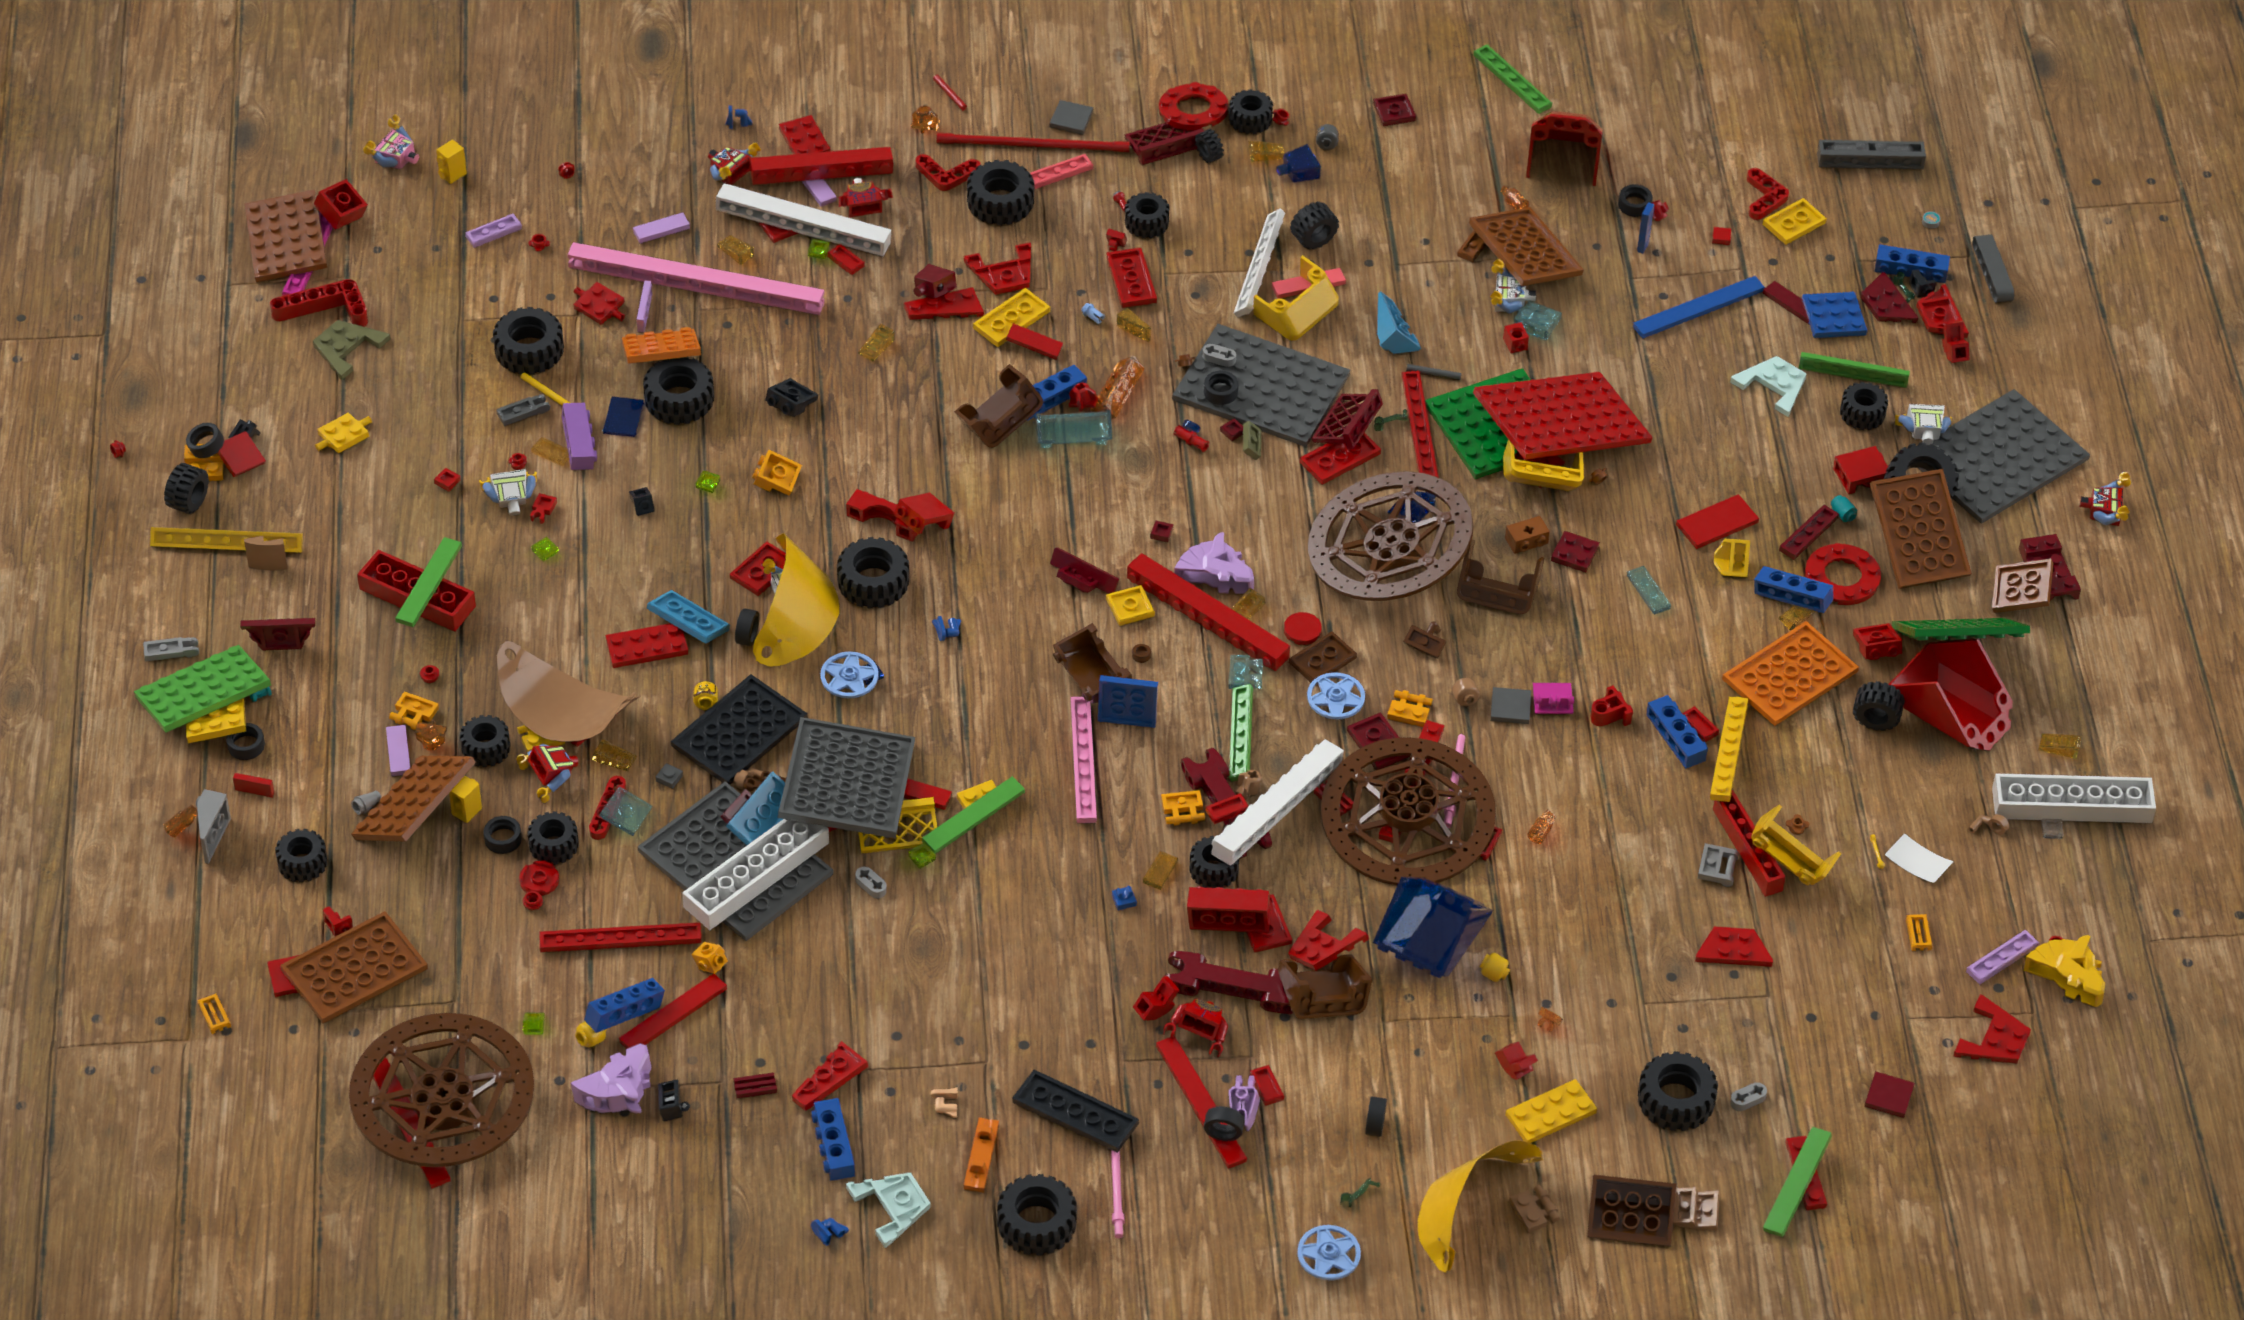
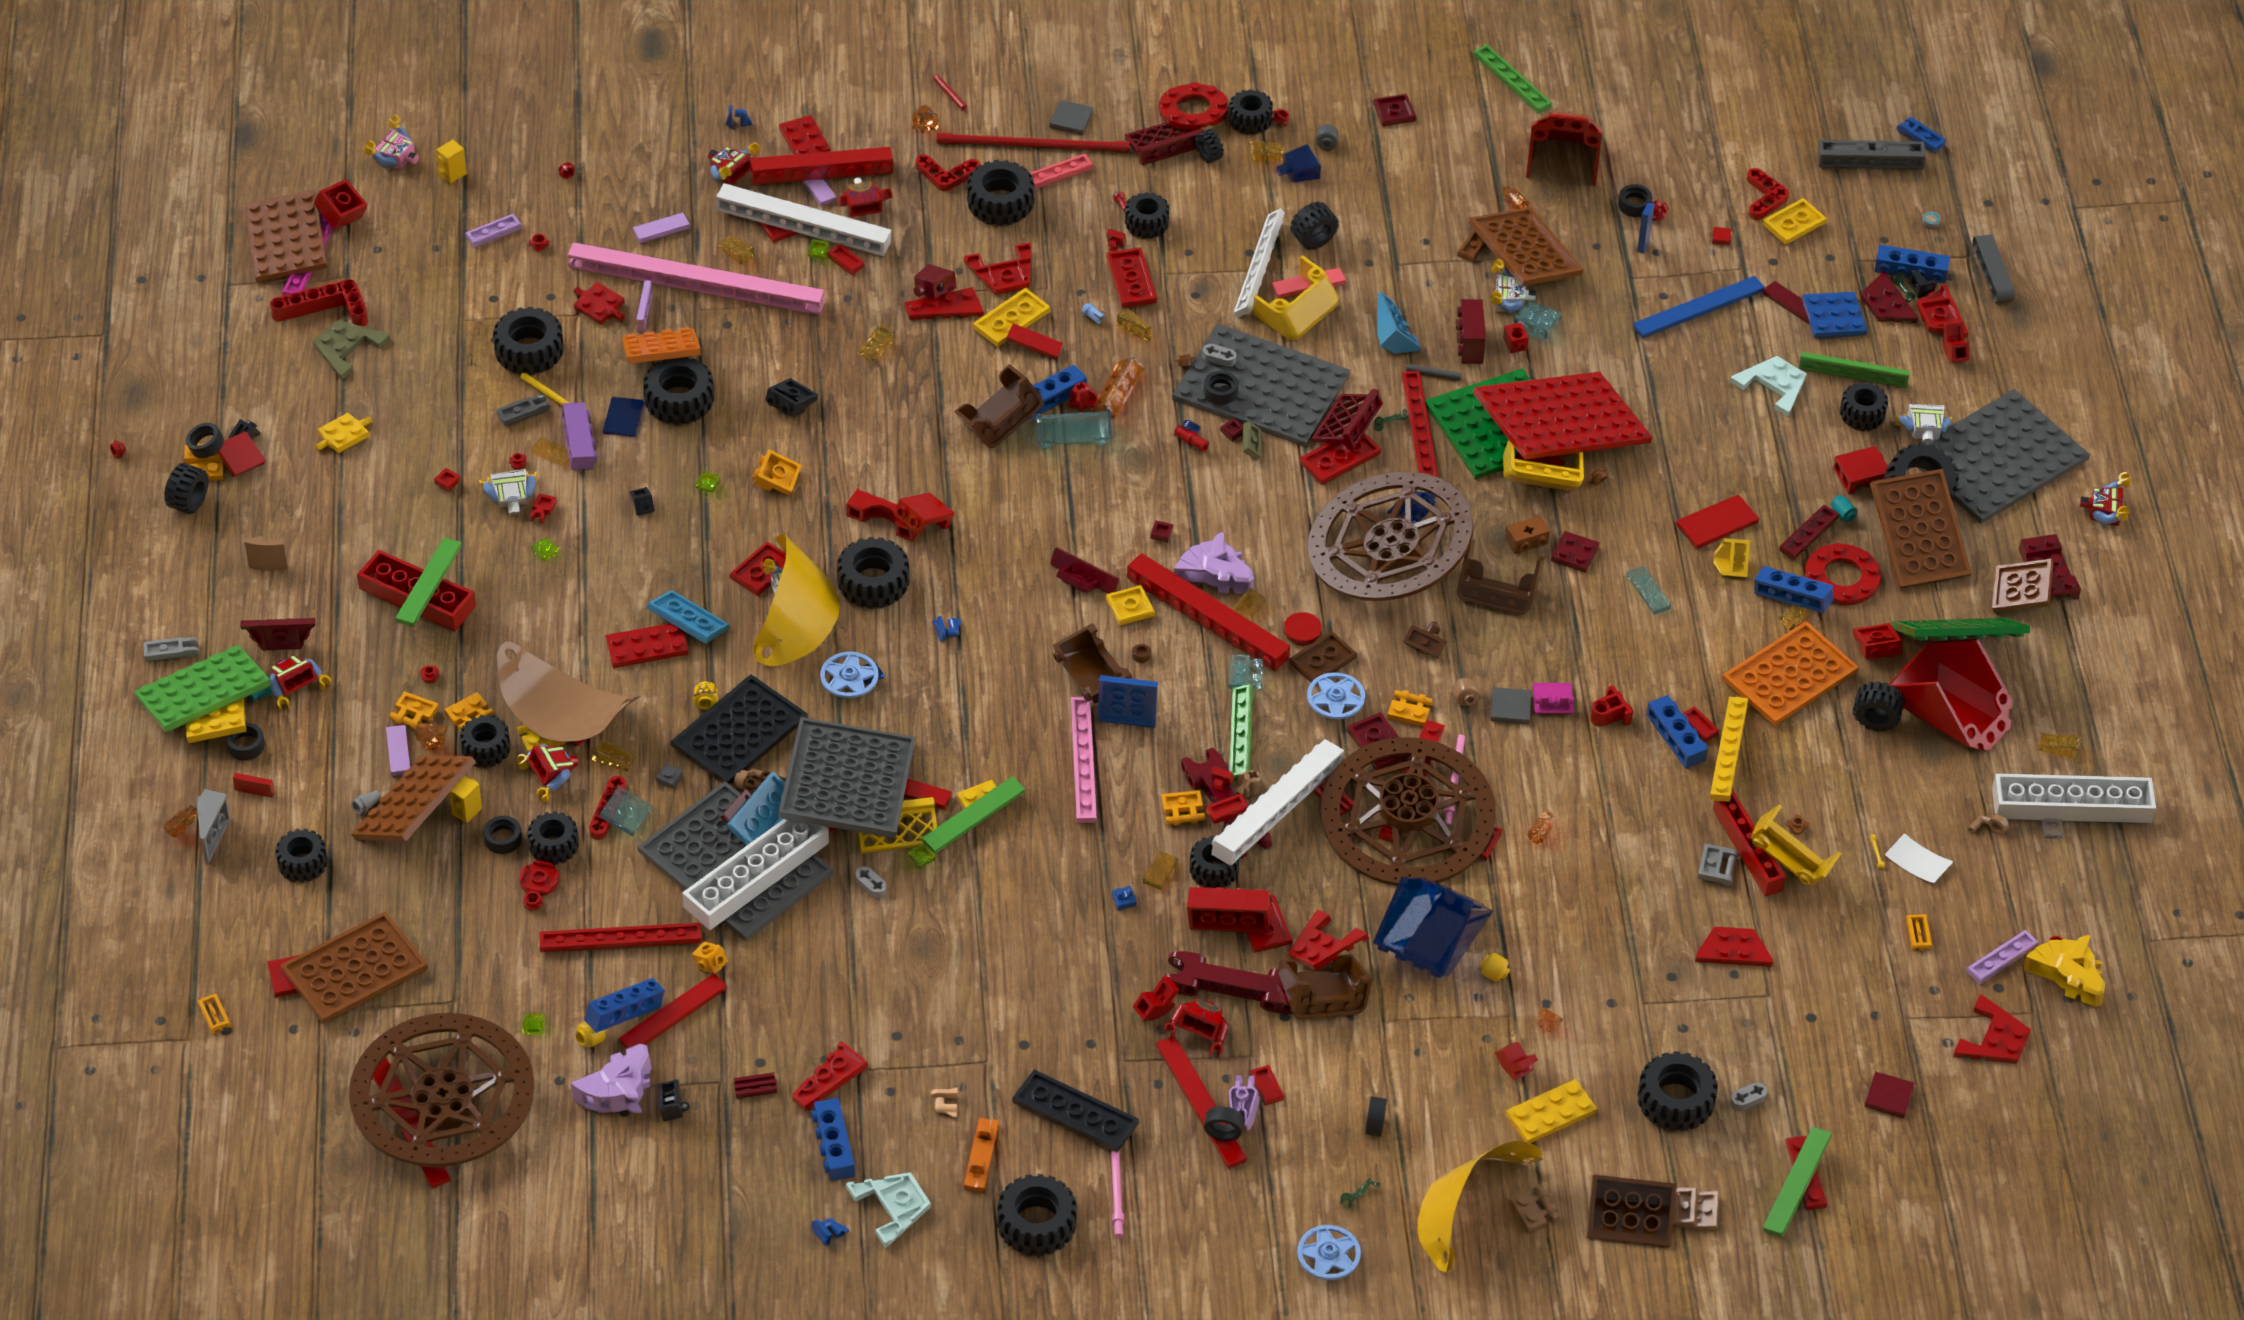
yellow plate [150,527,303,553] -> none
red bracket [323,906,353,937] -> none
black tyre [735,608,760,646] -> none
none -> torso [269,656,331,712]
none -> light orange plate [444,692,495,732]
none -> red tile [1211,766,1234,791]
none -> dark red brick [1456,299,1486,364]
none -> blue plate [1897,117,1946,153]

